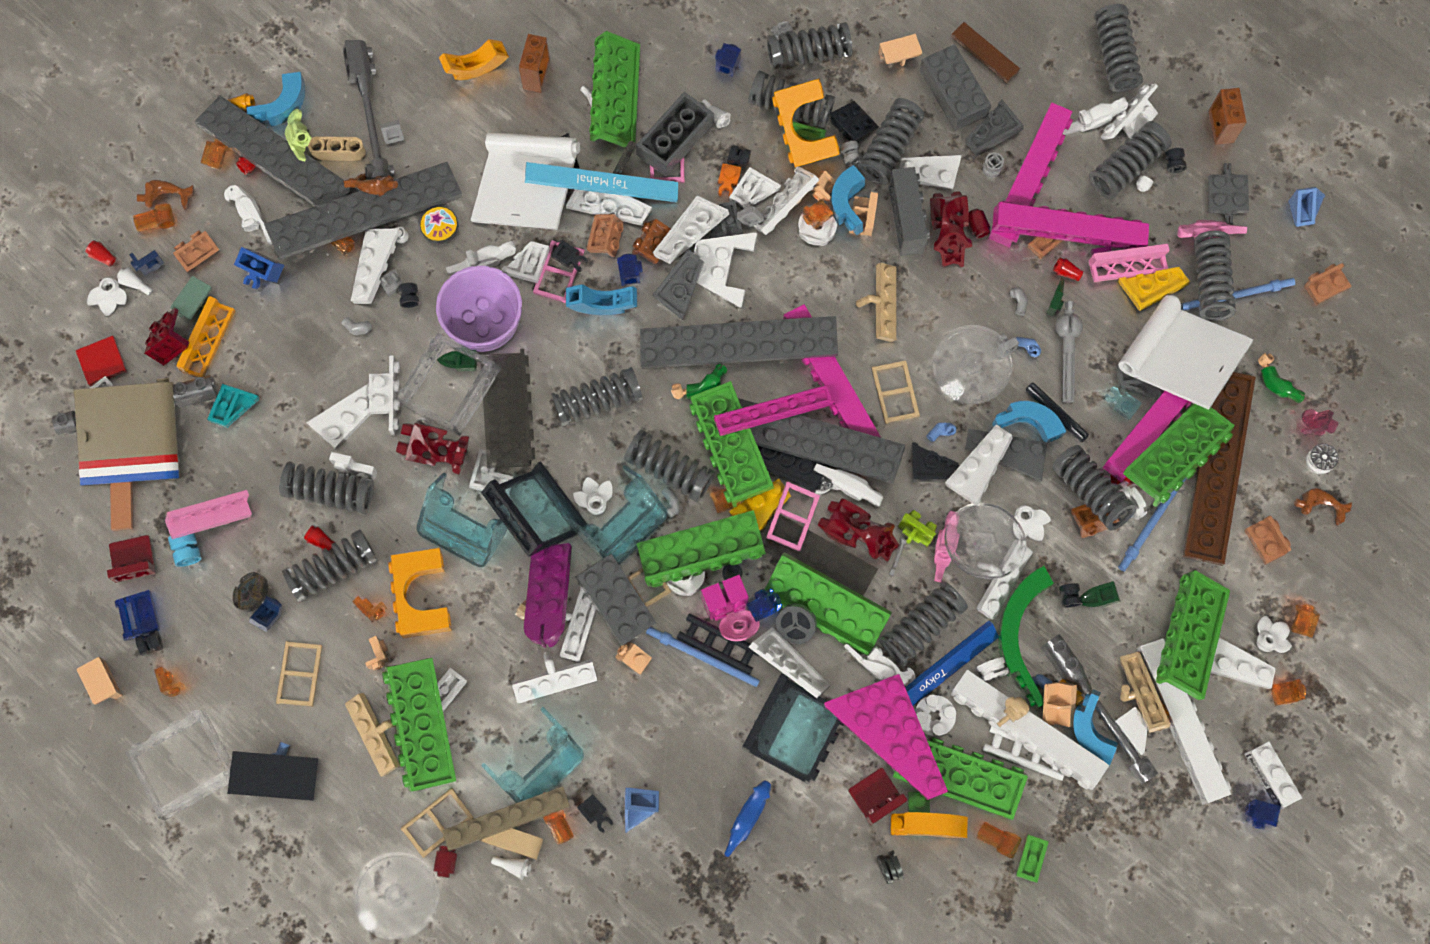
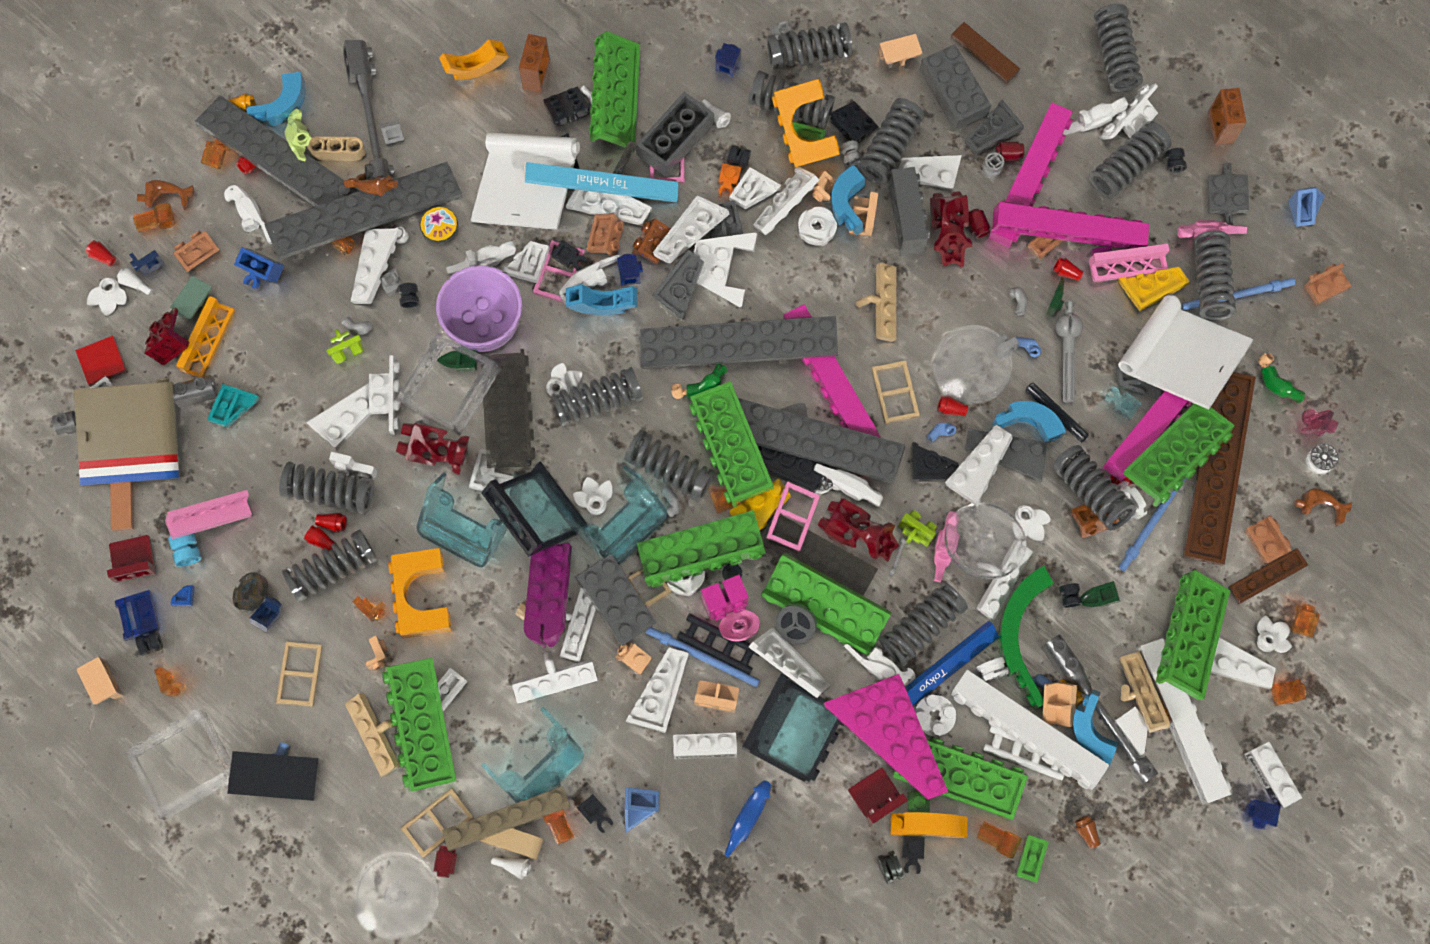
dark pink tile [714,385,834,436] -> none
light grey tile [737,202,764,228] -> none
clear blue brick [746,588,782,622] -> none
clear orange bracket [803,199,833,229] -> none
tan piece [996,696,1029,727] -> none
white hinge [1136,175,1154,192] -> none
none -> blue tile [170,585,194,606]
none -> red cone [315,513,347,533]
none -> lime hips [326,329,363,364]
none -> black hinge [543,86,590,127]
none -> white plate [546,363,582,398]
none -> white animal [559,255,620,304]
none -> white wing [626,647,689,733]
none -> white brick [673,733,737,759]
none -> light nougat panel [694,680,739,713]
none -> black plate [902,836,925,874]
none -> red cone [937,395,968,417]
none -> dark red brick [995,141,1024,161]
none -> dark orange cone [1075,815,1101,849]
none -> reddish brown tile [1228,548,1308,605]

